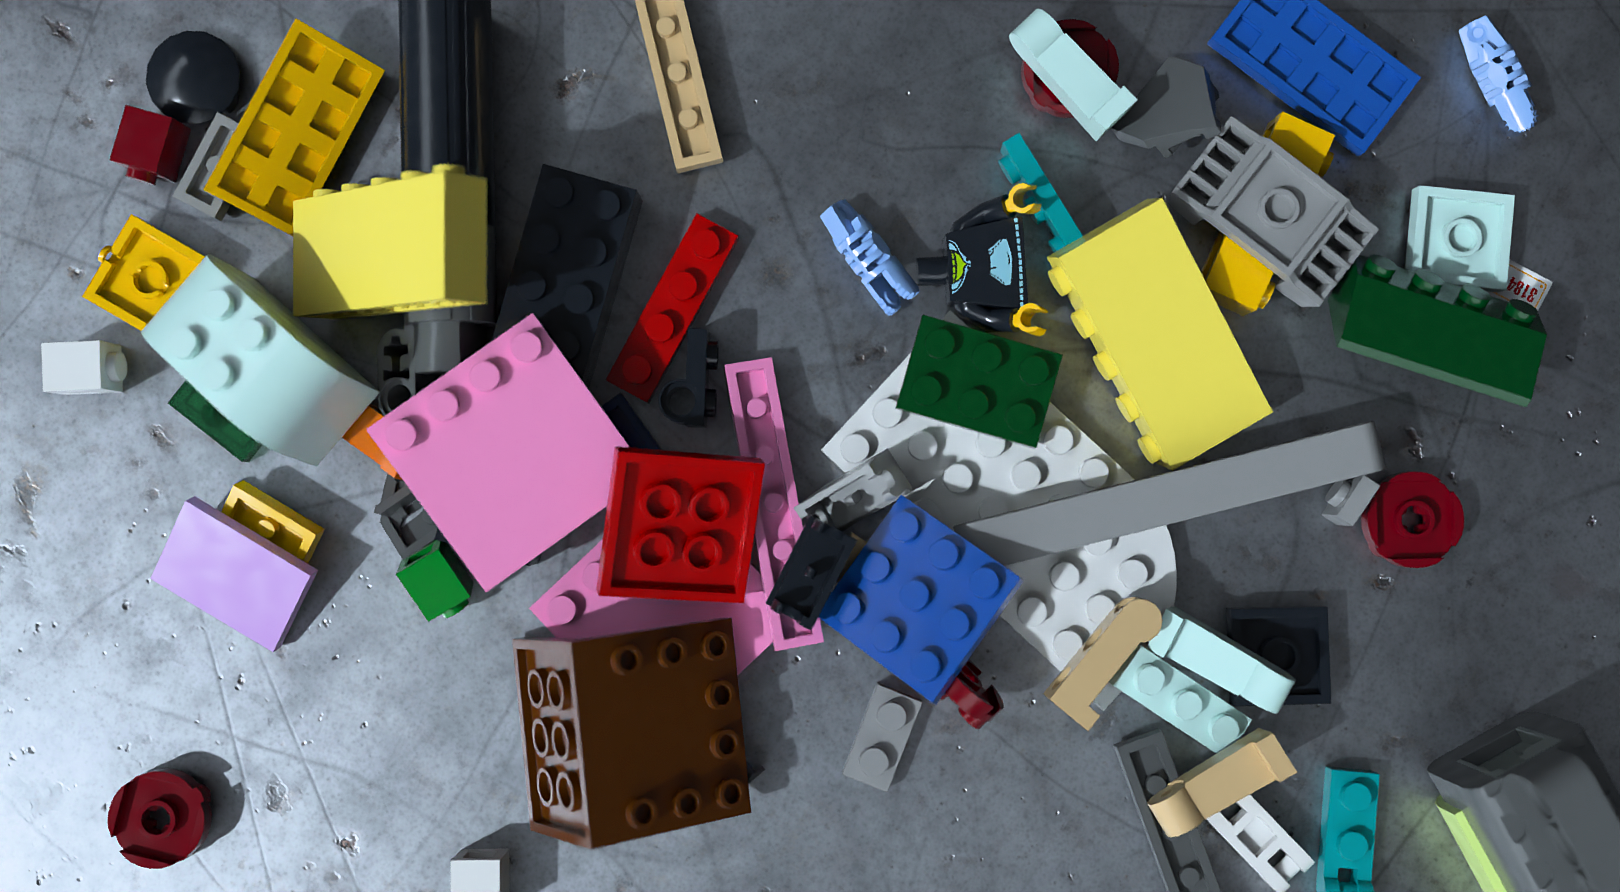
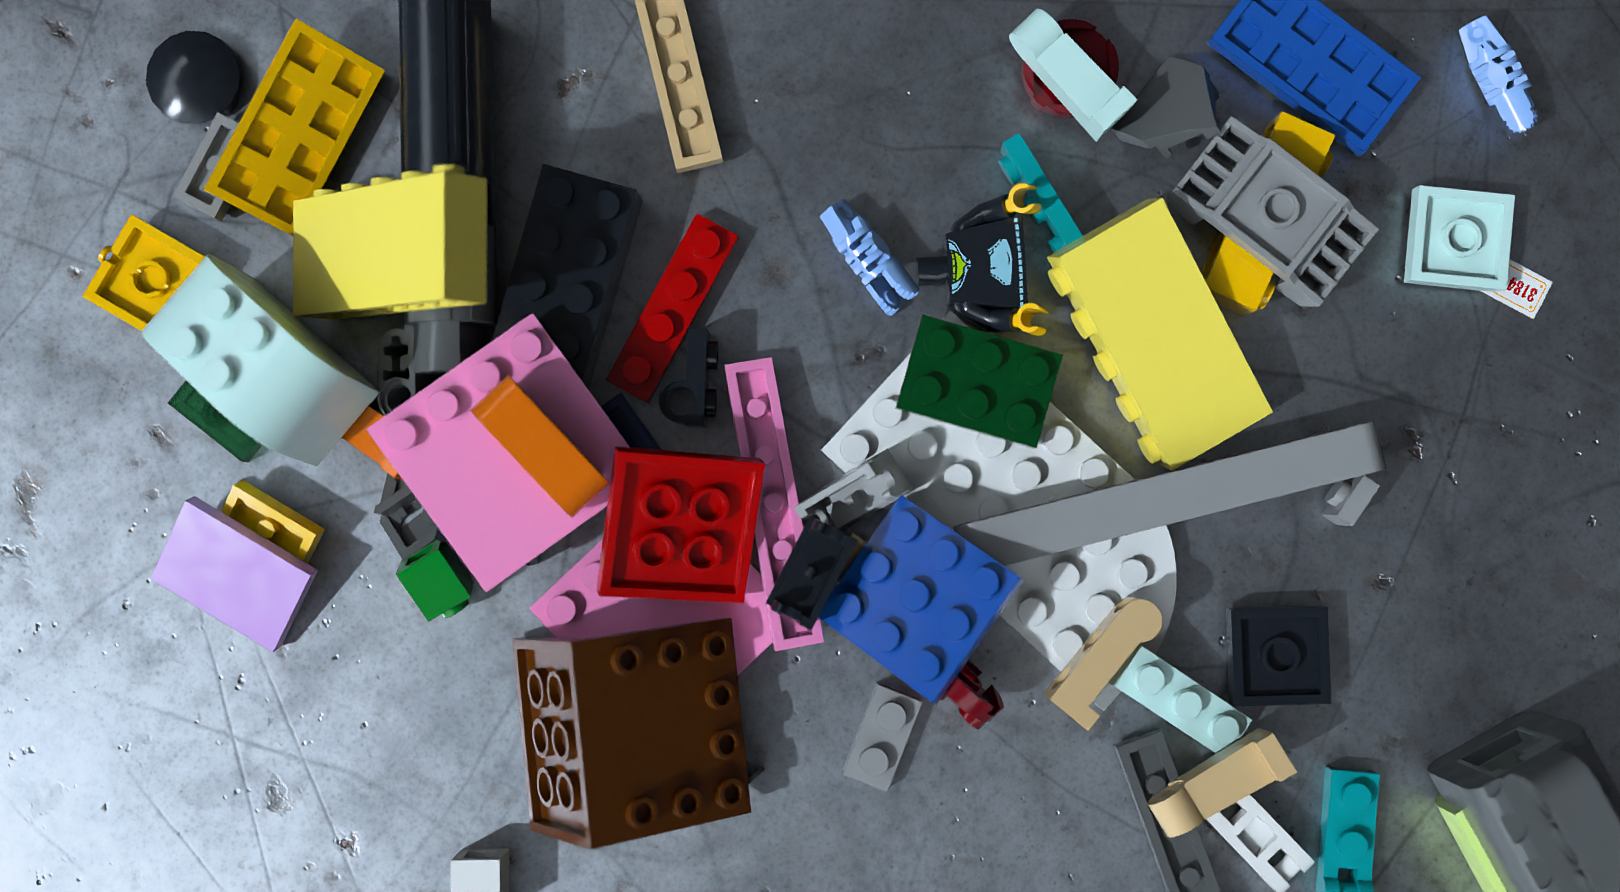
white brick [41,340,127,395] -> none
dark red plate [107,768,212,869] -> none
dark red brick [109,105,191,186] -> none
light aqua leg [1146,606,1296,713] -> none
dark green slope [1328,254,1547,408] -> none
dark red plate [1361,472,1464,568] -> none
none -> orange beam [470,375,609,518]

